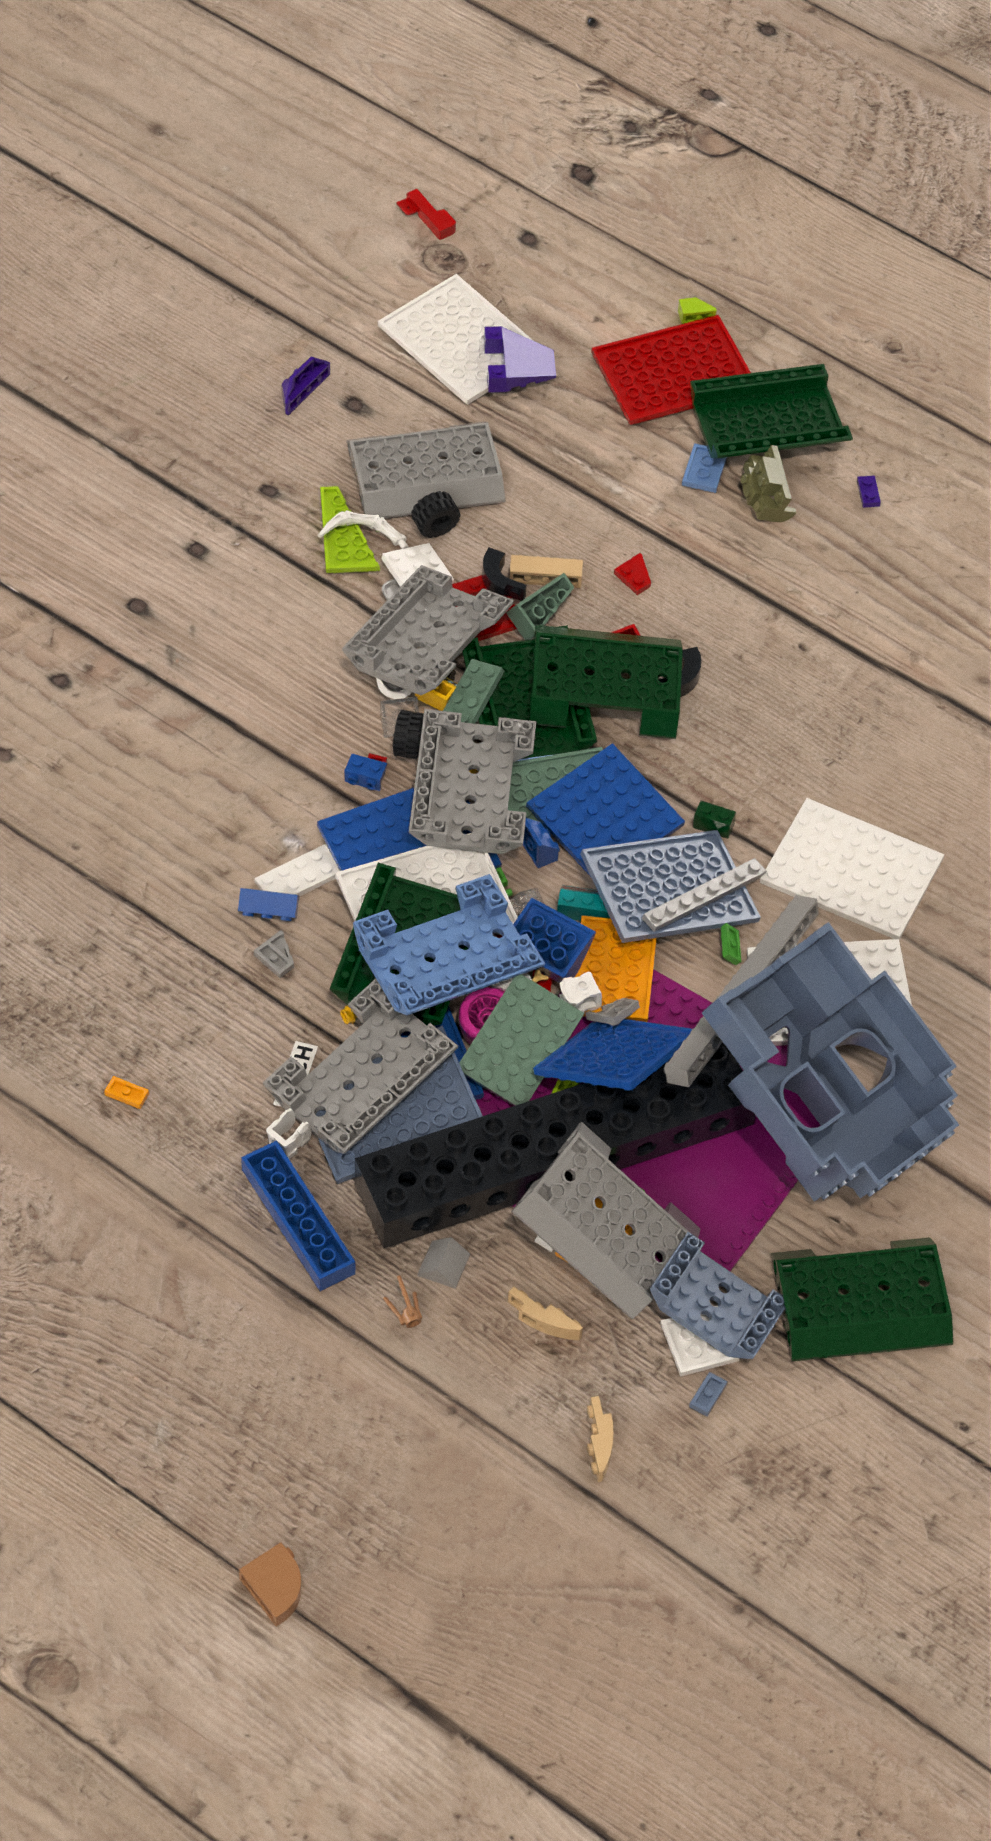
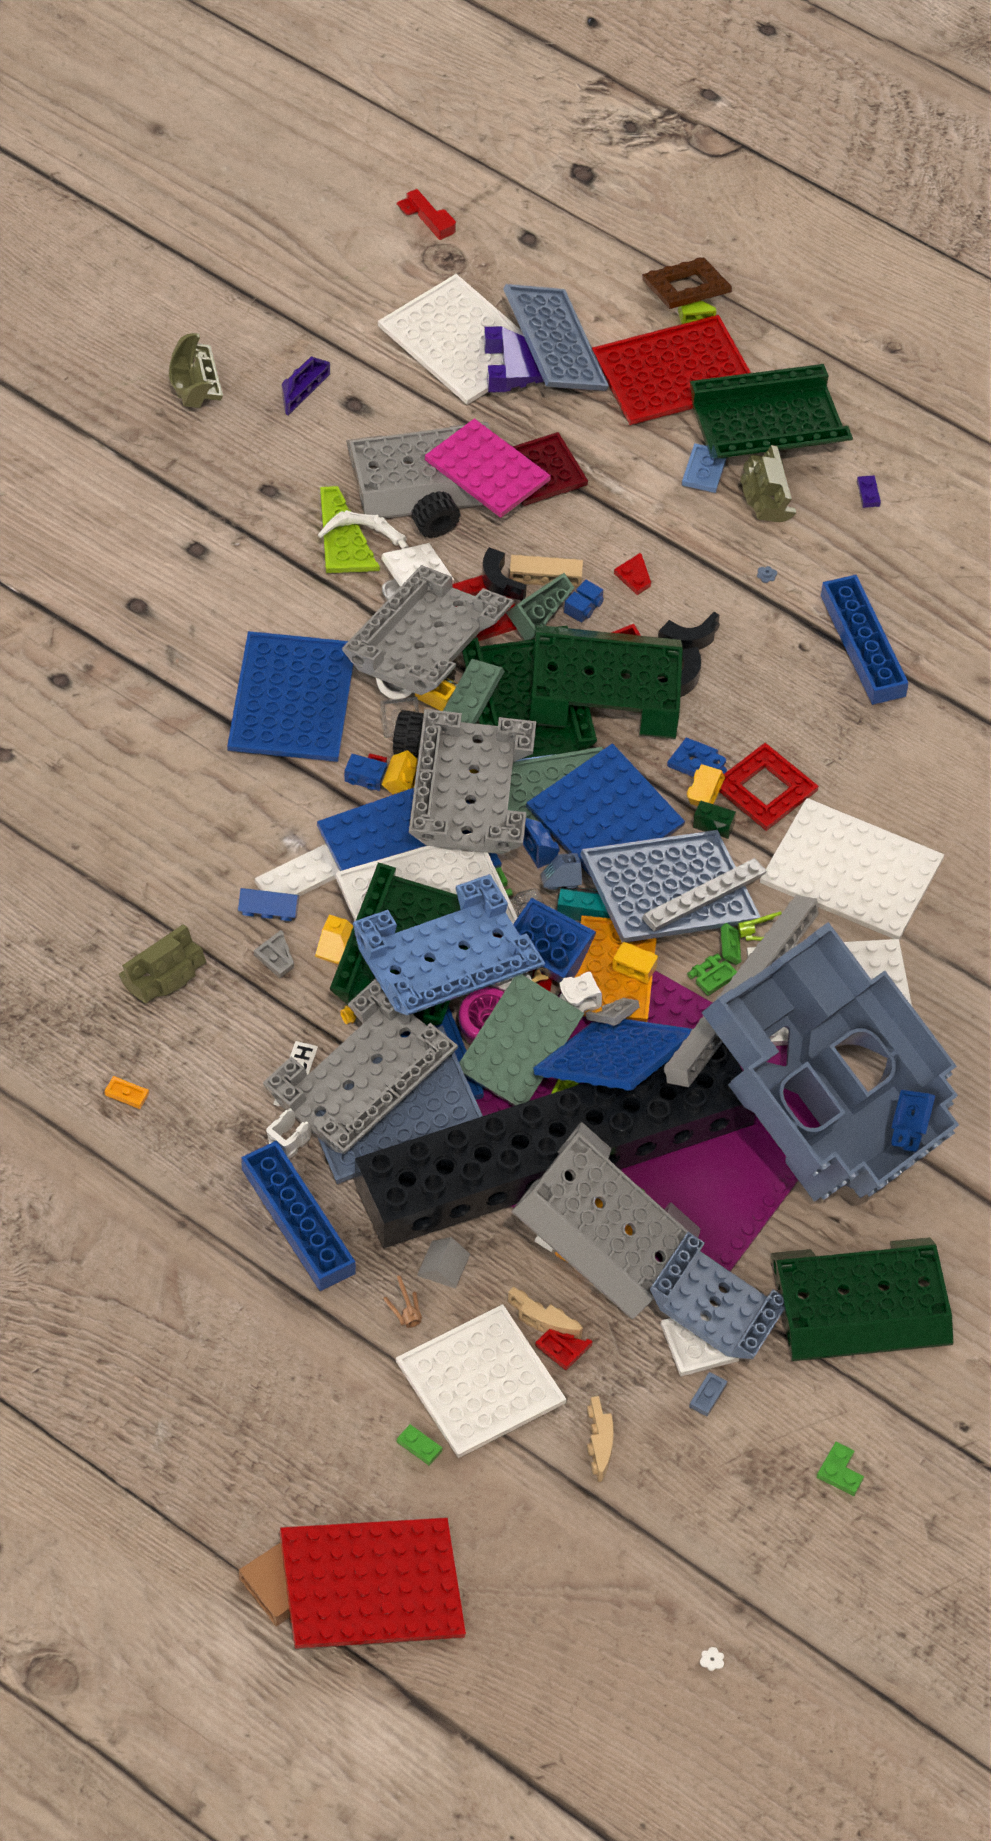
none -> olive piece [119,924,206,1004]
none -> olive piece [169,333,223,408]
none -> blue plate [227,631,354,762]
none -> red plate [279,1518,466,1649]
none -> yellow slope [315,914,353,964]
none -> yellow slope [382,750,418,795]
none -> white plate [396,1304,566,1458]
none -> bright green plate [397,1424,443,1466]
none -> dark pink plate [425,418,551,518]
none -> sand blue plate [503,284,609,391]
none -> dark red plate [512,432,588,506]
none -> red wing [535,1329,593,1370]
none -> sand blue slope [540,853,582,890]
none -> blue piece [564,580,604,623]
none -> yellow brick [612,942,658,984]
none -> reddish brown plate [642,257,732,309]
none -> black arch [658,612,720,650]
none -> blue plate [667,737,727,777]
none -> yellow brick [687,764,725,806]
none -> bright green plate [687,953,737,996]
none -> white plant [700,1647,724,1671]
none -> red plate [719,743,819,831]
none -> lime plant [738,911,782,941]
none -> sand blue plant [757,566,777,583]
none -> bright green plate [817,1442,864,1496]
none -> blue brick [821,575,909,705]
none -> blue plate [891,1090,935,1152]

